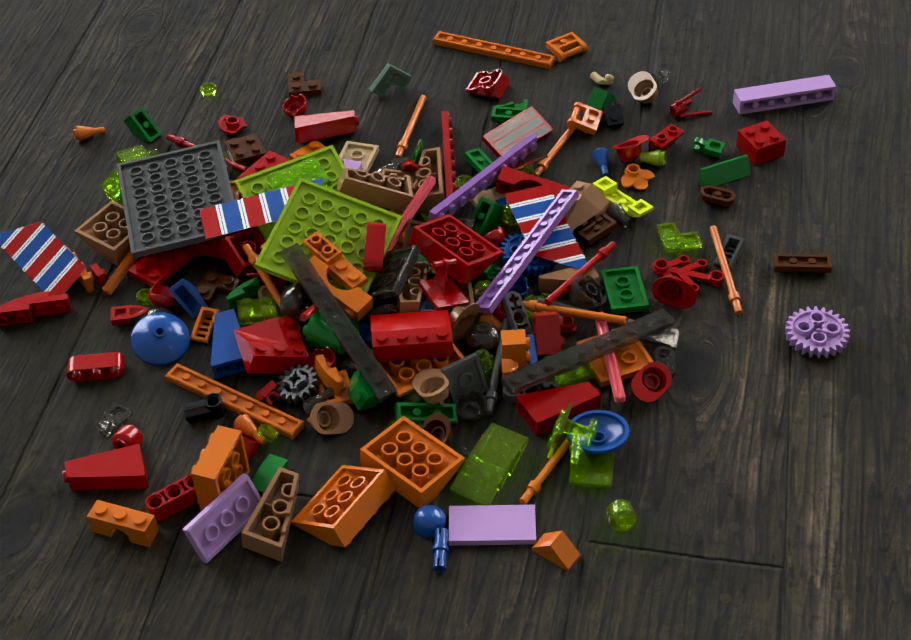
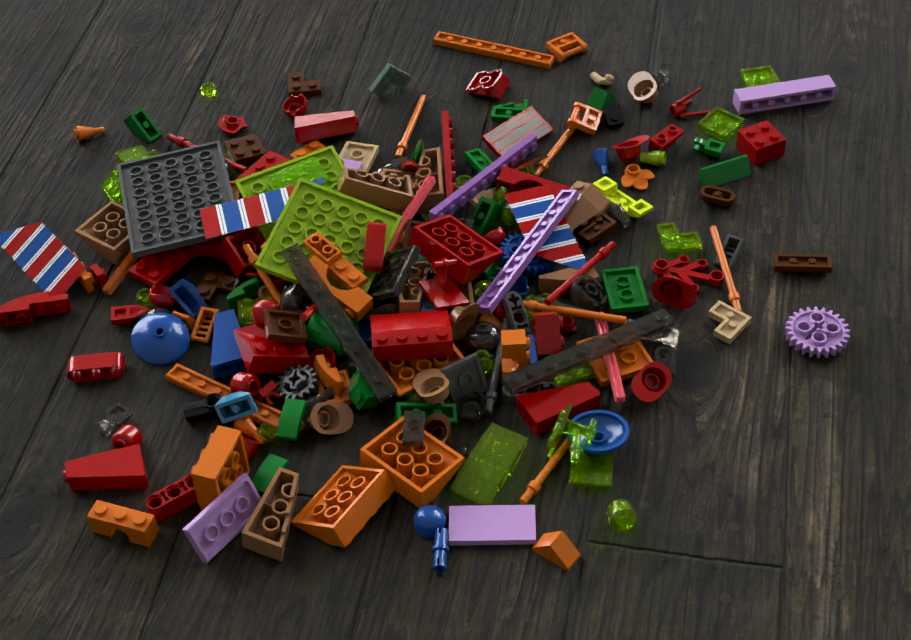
none -> orange slope [172,311,196,331]
none -> dark azure slope [214,391,258,424]
none -> red head [230,372,260,398]
none -> red hair [252,299,281,324]
none -> reddish brown plate [263,309,307,344]
none -> green slope [276,398,306,441]
none -> clear smoke plate [402,411,425,447]
none -> clear neon green tile [493,186,509,204]
none -> clear neon green plate [697,106,745,141]
none -> tan plate [708,300,752,344]
none -> clear neon green plate [739,65,780,88]

